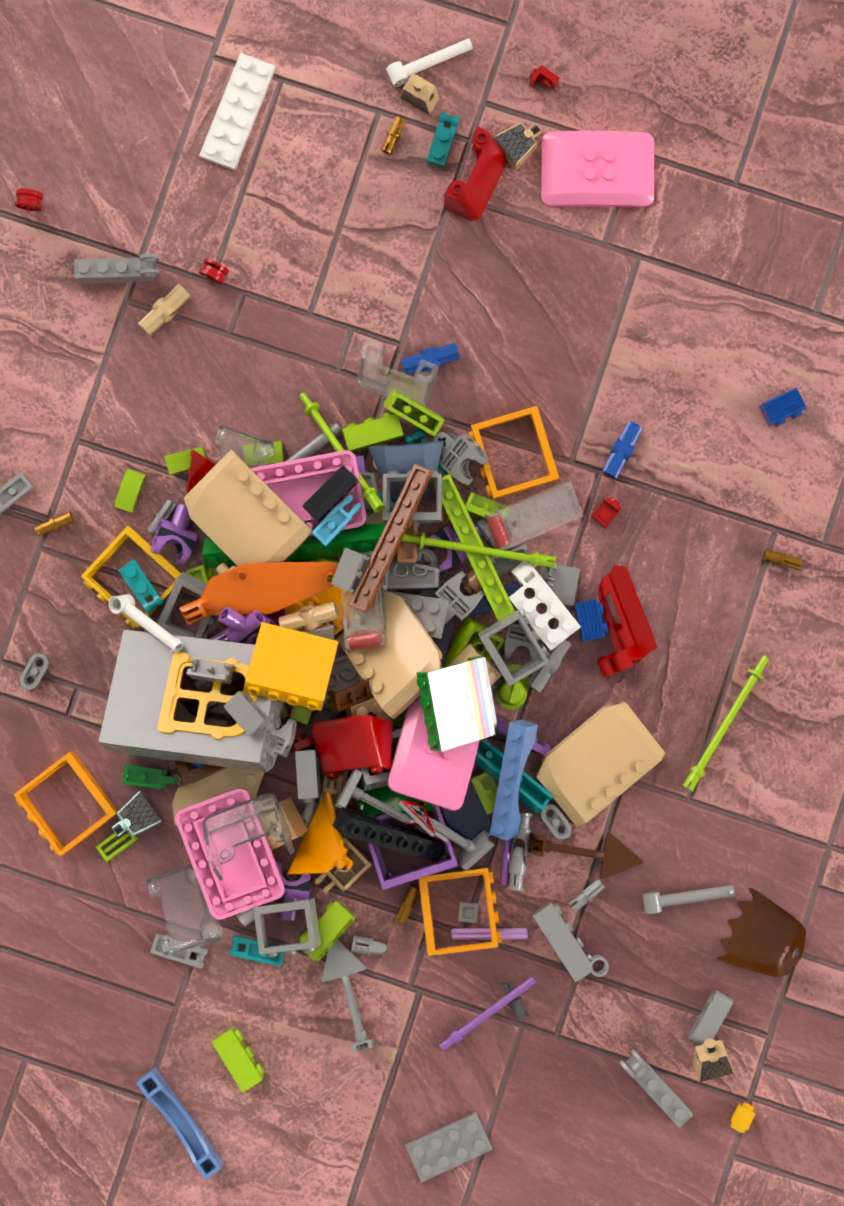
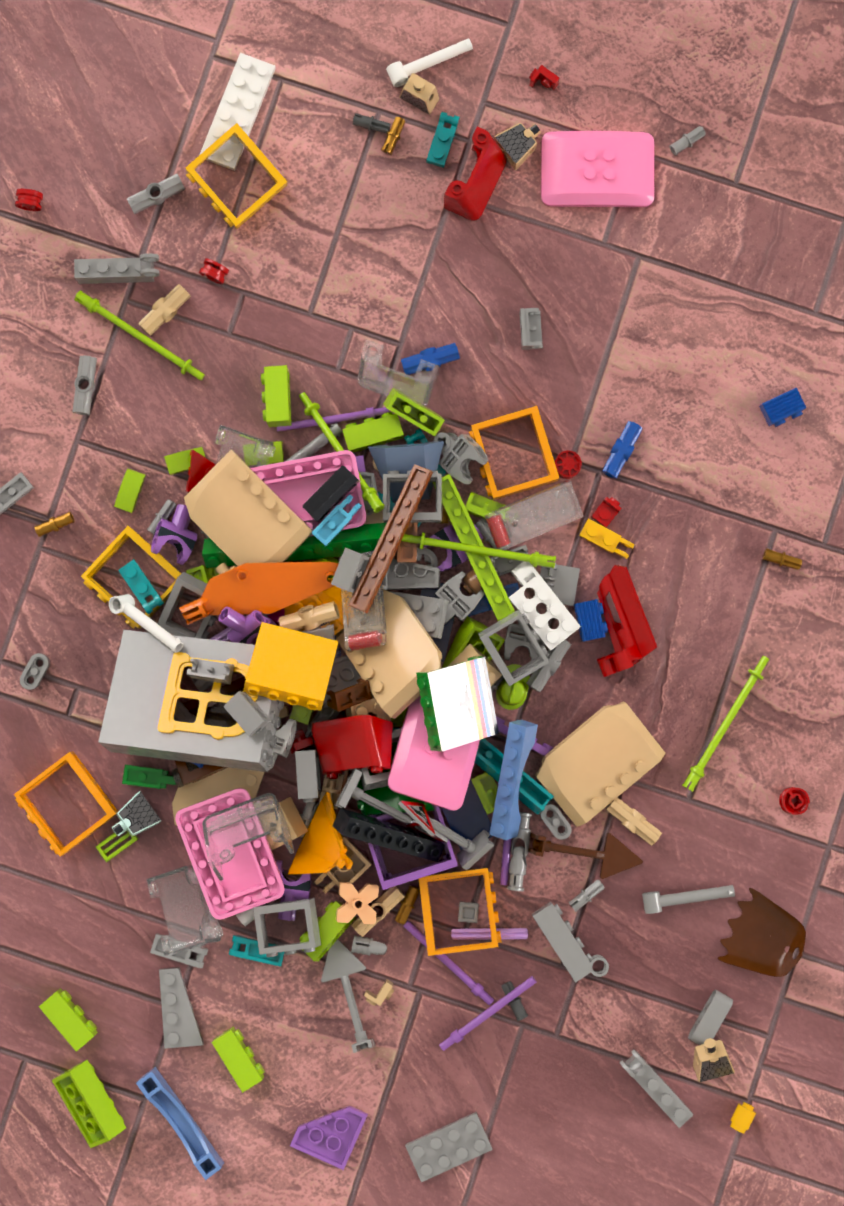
none -> lime brick [39,988,98,1052]
none -> lime slope [52,1060,126,1148]
none -> light grey piece [72,355,97,415]
none -> lime bar [74,290,205,381]
none -> light grey piece [126,174,185,214]
none -> light grey wing [159,967,204,1049]
none -> yellow window [185,123,287,229]
none -> lime brick [261,365,292,427]
none -> medium lavender bar [277,407,390,432]
none -> medium lavender plate [290,1106,368,1170]
none -> light nougat plant [336,882,379,924]
none -> tan piece [351,886,405,937]
none -> dark grey axle [352,113,391,133]
none -> tan bracket [364,979,394,1006]
none -> medium lavender bar [403,921,494,1005]
none -> light grey hinge [519,308,543,350]
none -> red wheel [555,450,582,479]
none -> yellow hinge [579,518,634,559]
none -> tan piece [606,797,662,846]
none -> light grey axle [669,126,706,156]
none -> red wheel [779,787,810,815]

